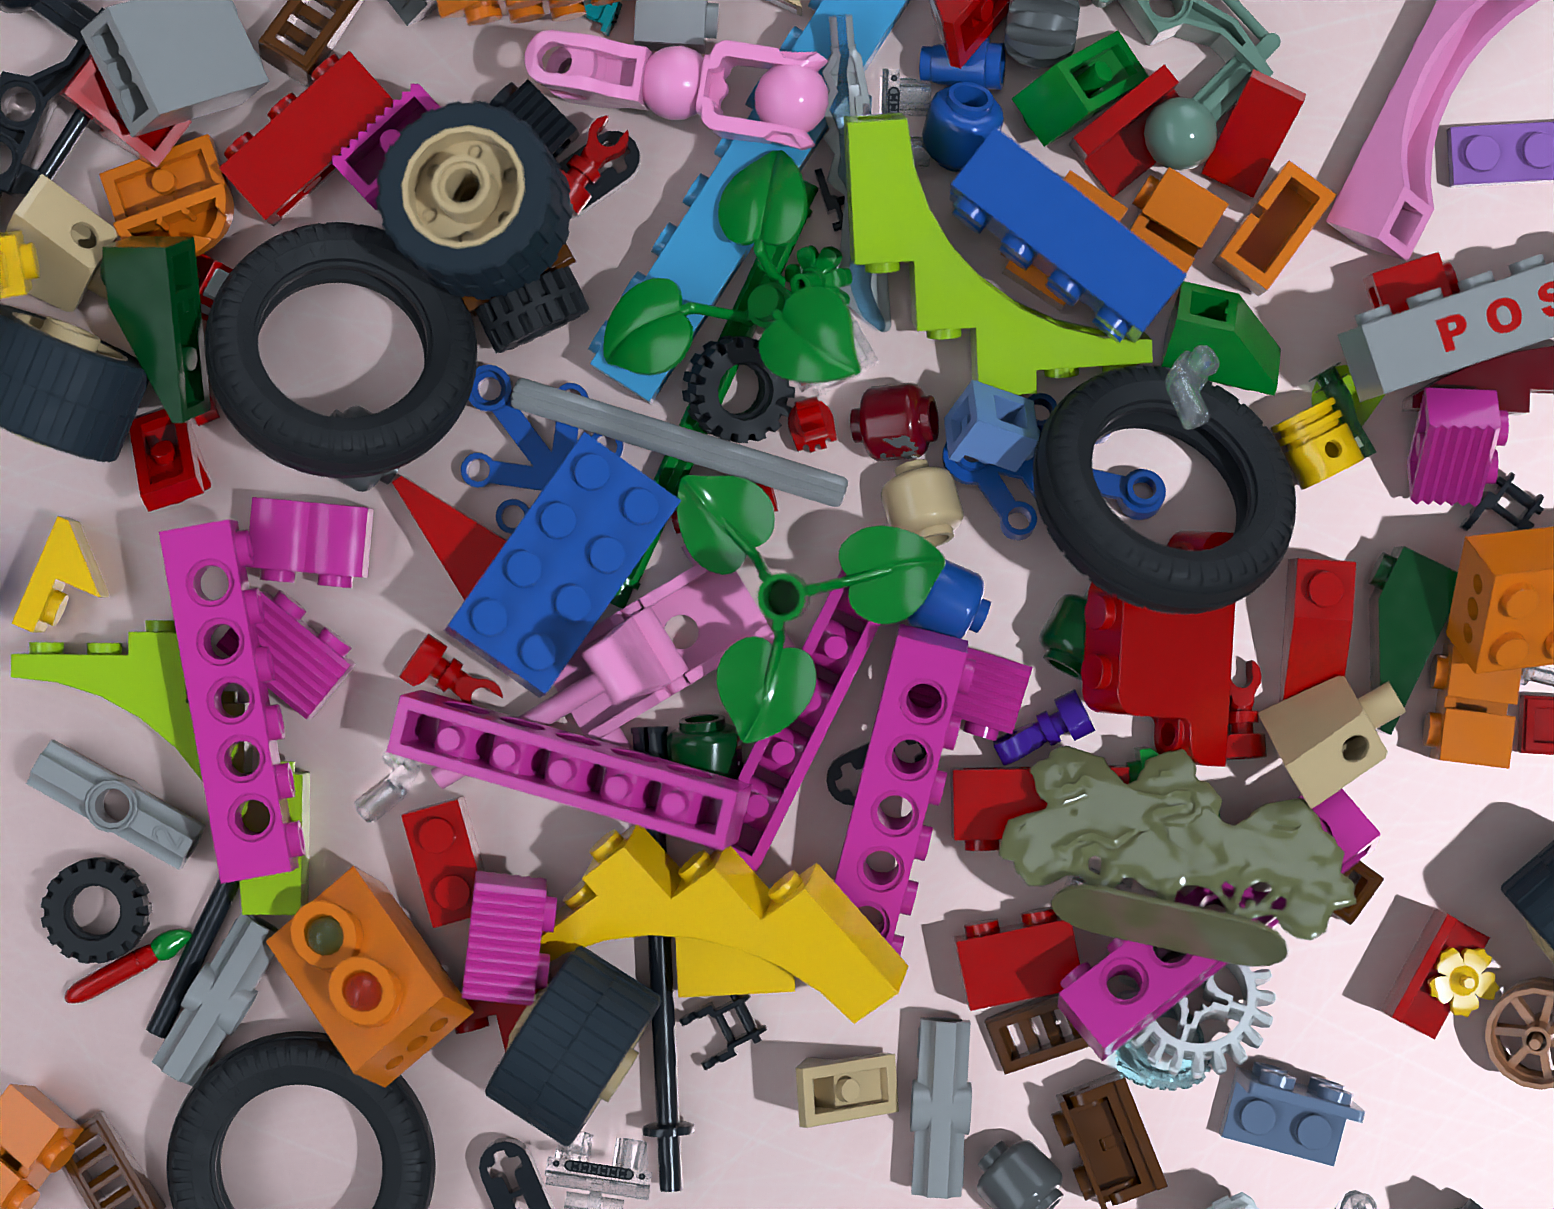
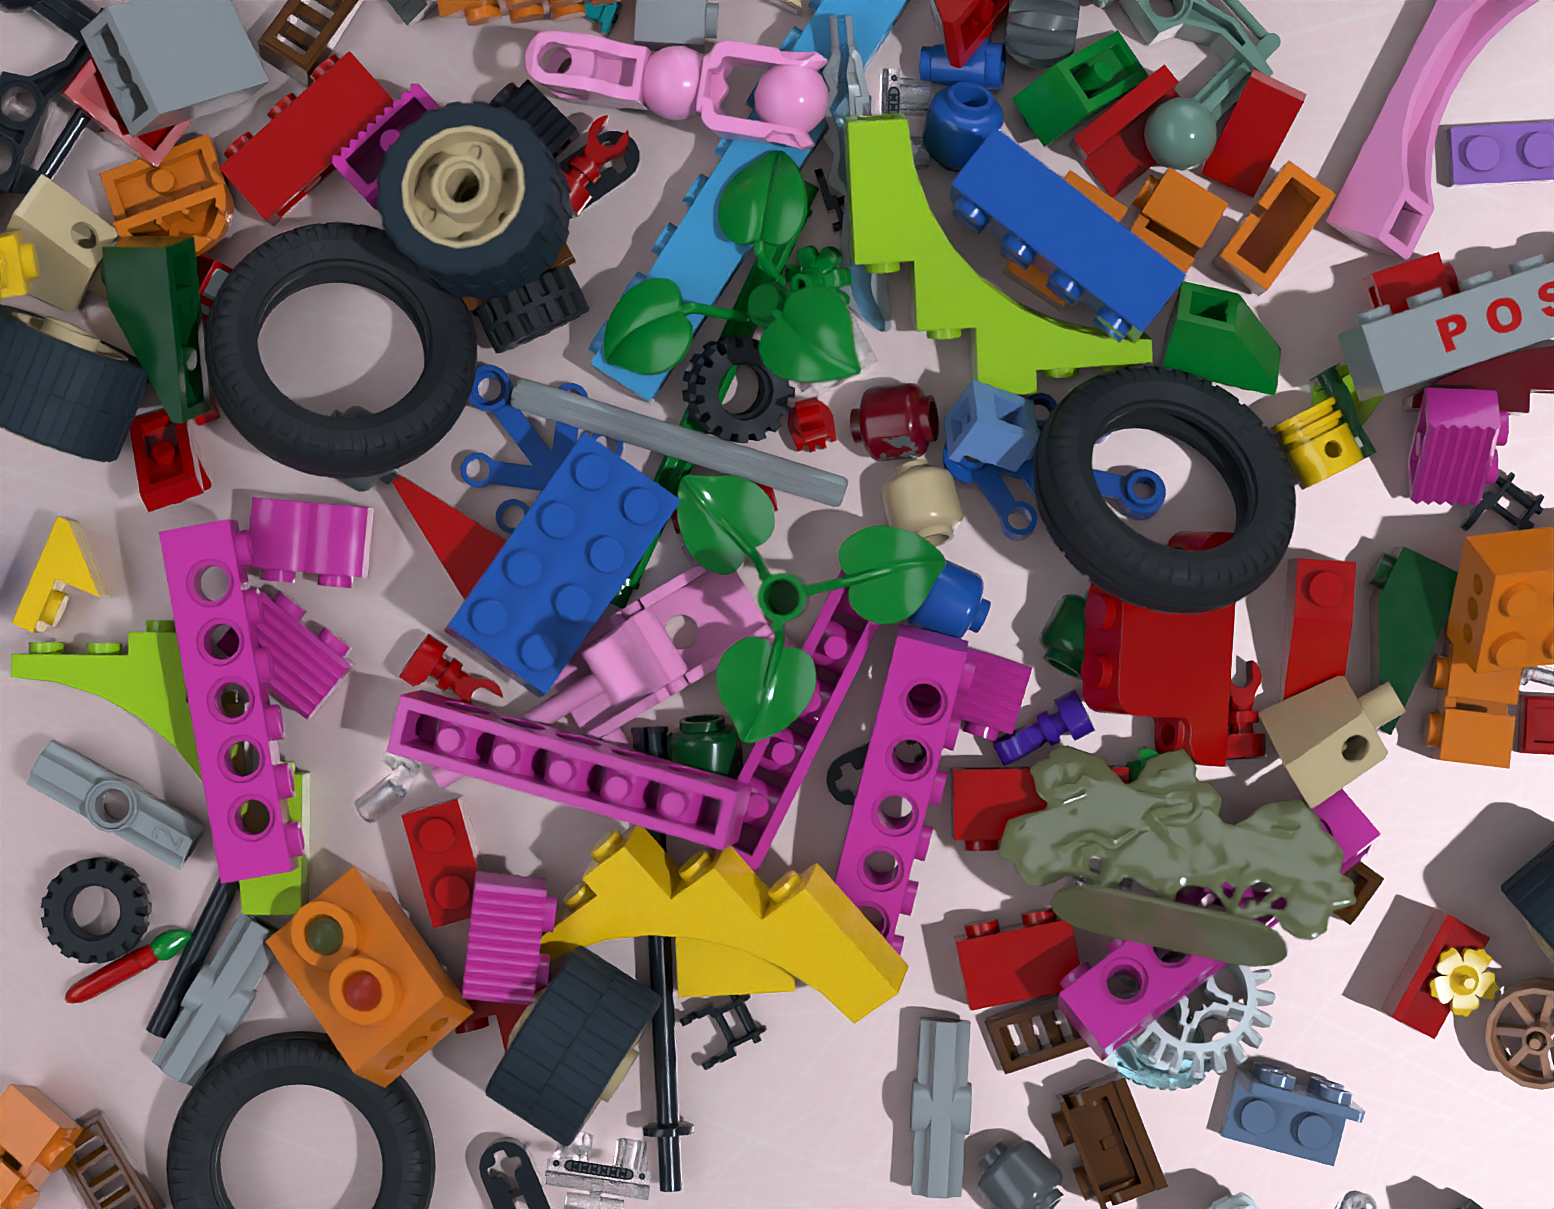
tan slope [796,1053,899,1128] -> none
clear arm [1165,345,1219,430] -> none

